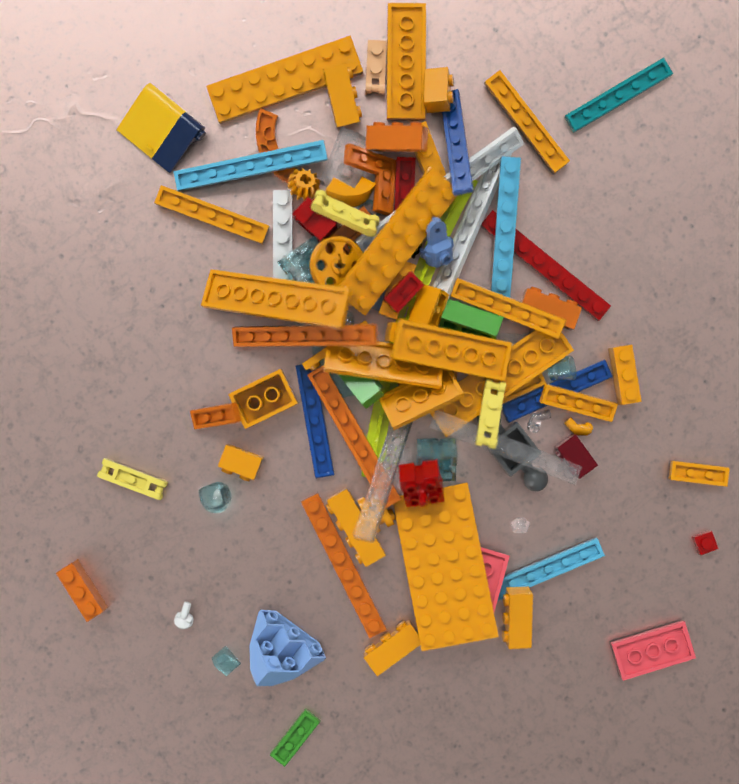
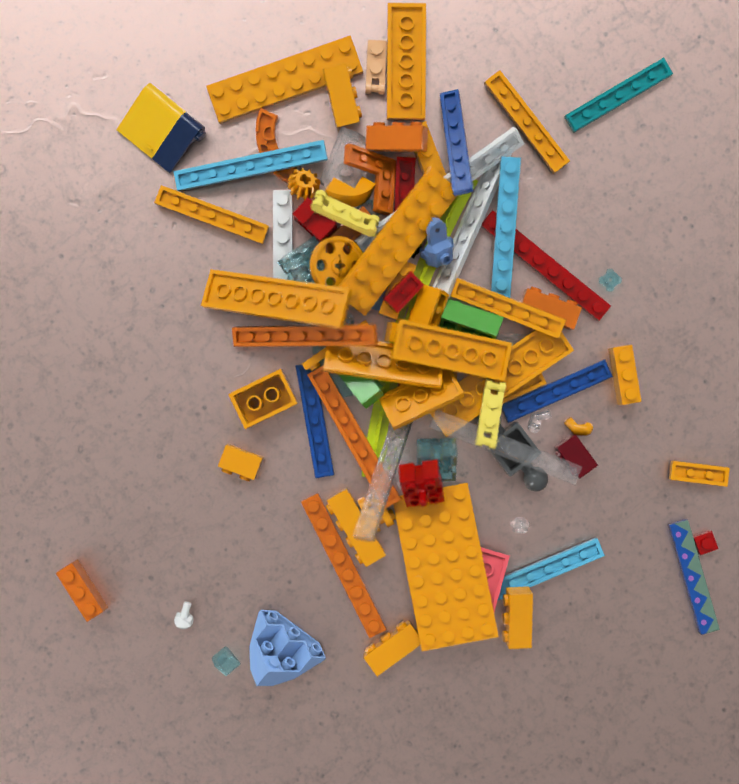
light yellow plate [97,458,168,500] -> none
orange plate [190,402,241,429] -> none
clear light blue hair [198,482,232,513] -> none
bright green tile [270,708,320,767] -> none
light orange brick [424,67,454,113] -> none
light orange plate [539,383,618,422] -> none
clear light blue piece [548,356,576,381] -> none
coral plate [610,620,696,681] -> none
none -> clear light blue plate [599,269,622,292]
none -> tile [668,519,720,635]

